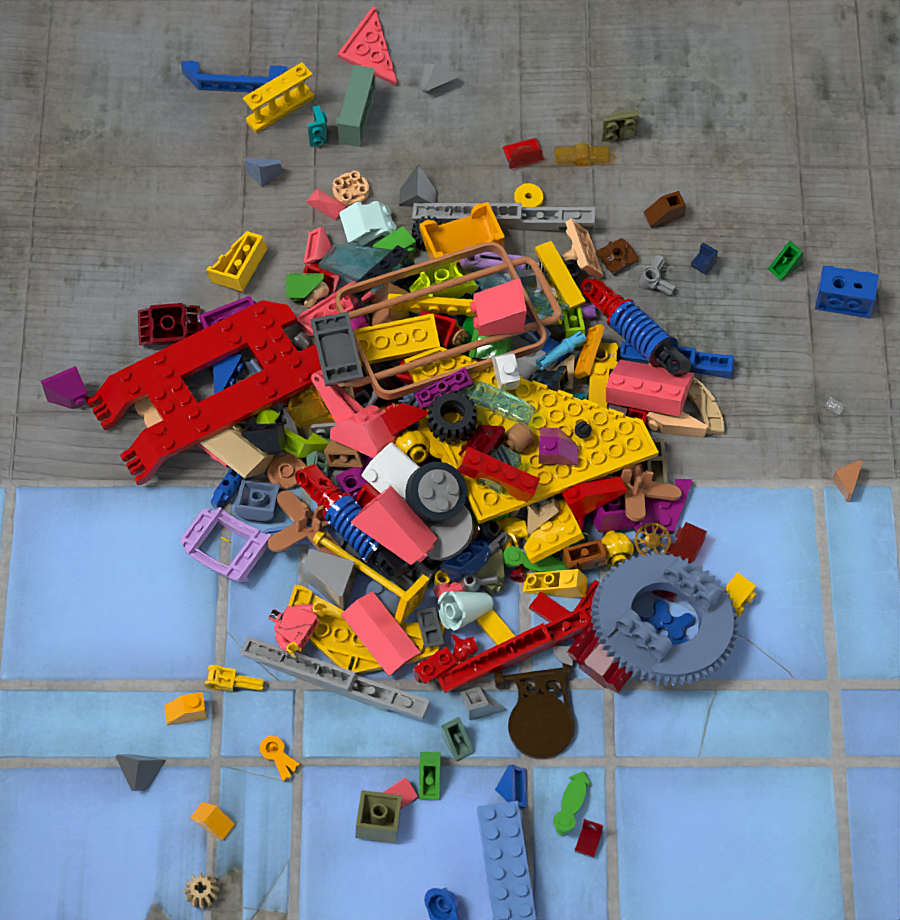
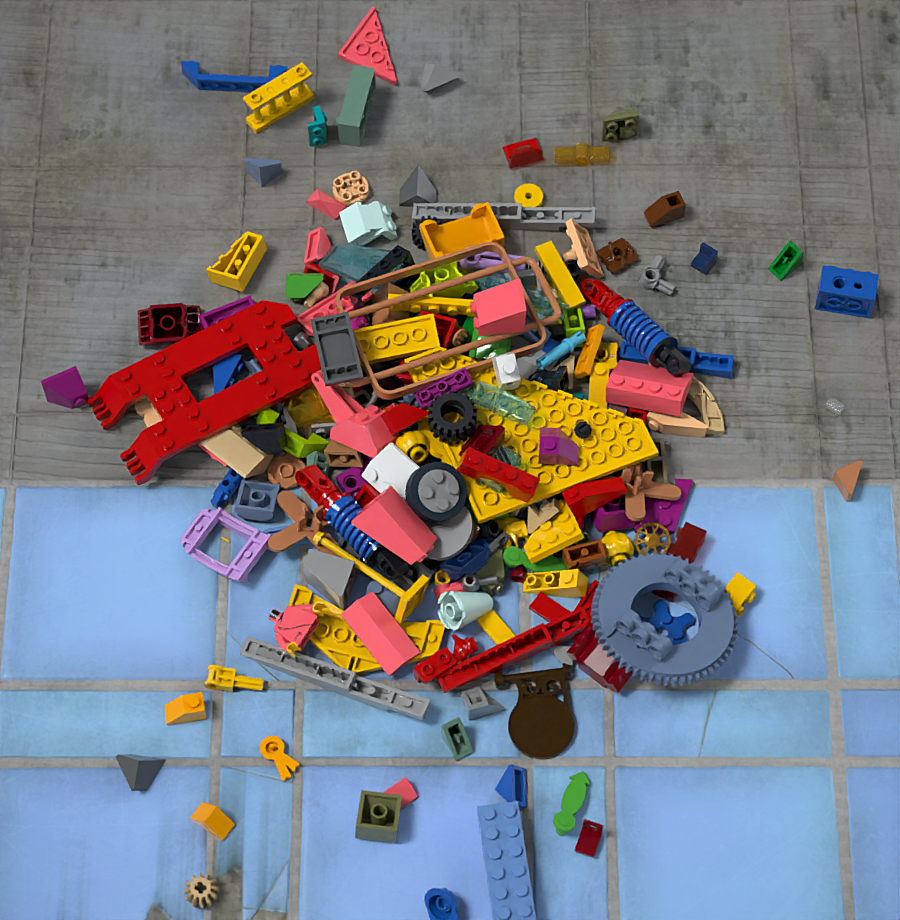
bright green slope [373,226,416,258] -> none
dark grey slope [416,607,444,648] -> none
bright green slope [419,752,441,800] -> none
medium nougat head [504,423,533,452] -> none

